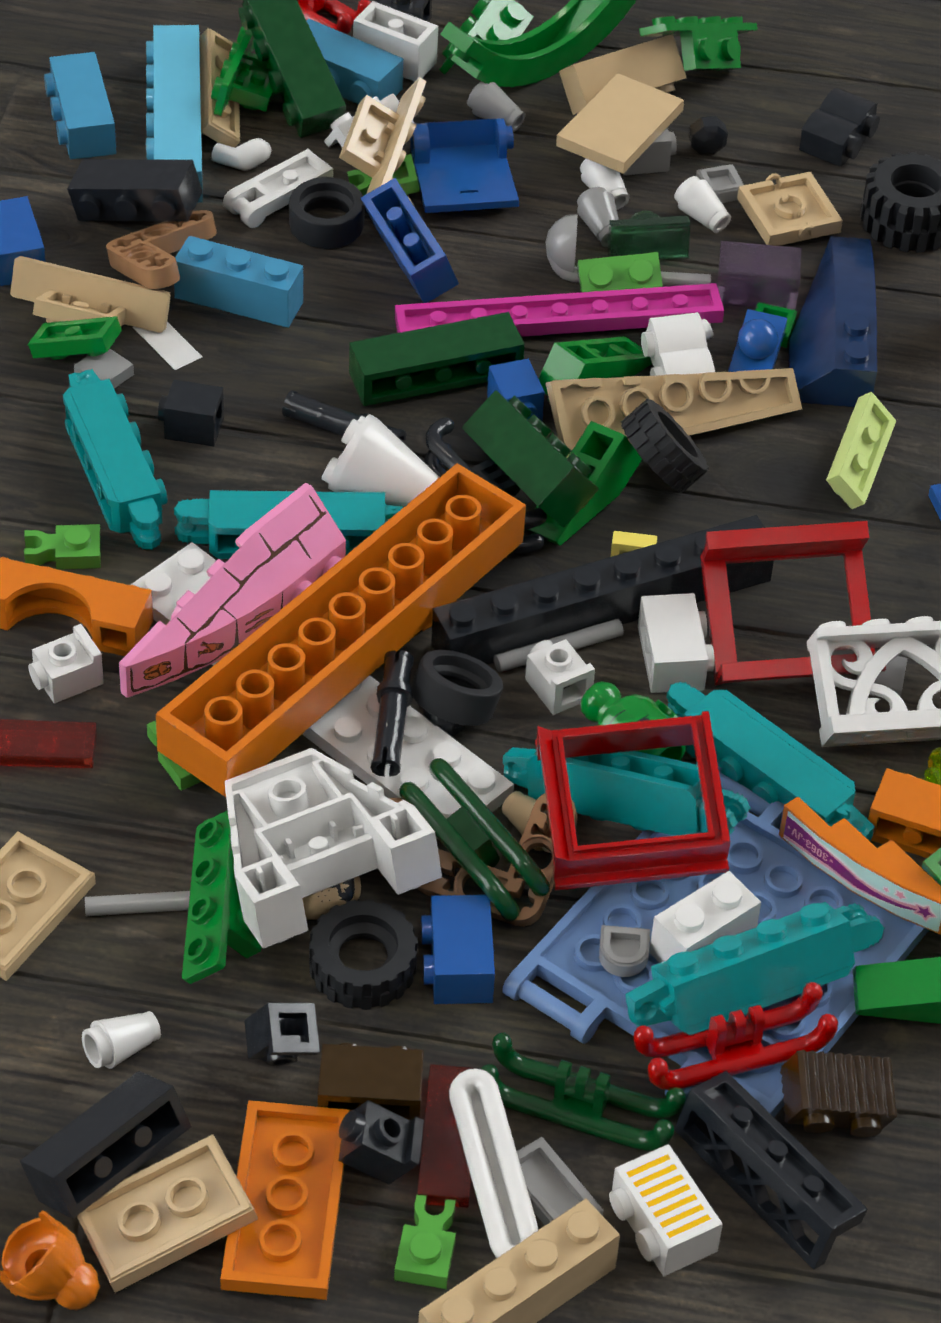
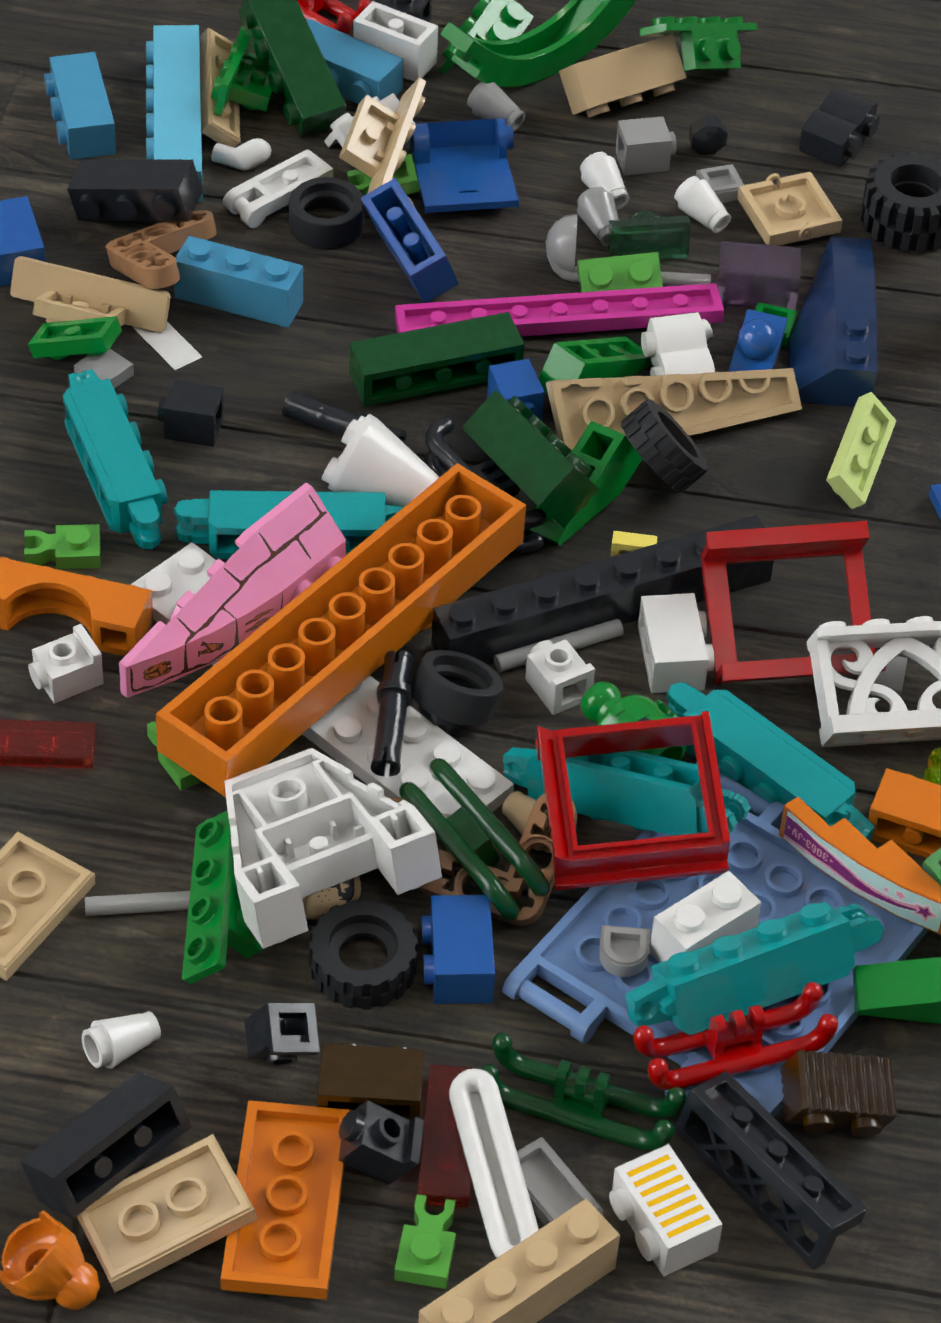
tan tile [556,73,684,174] -> none

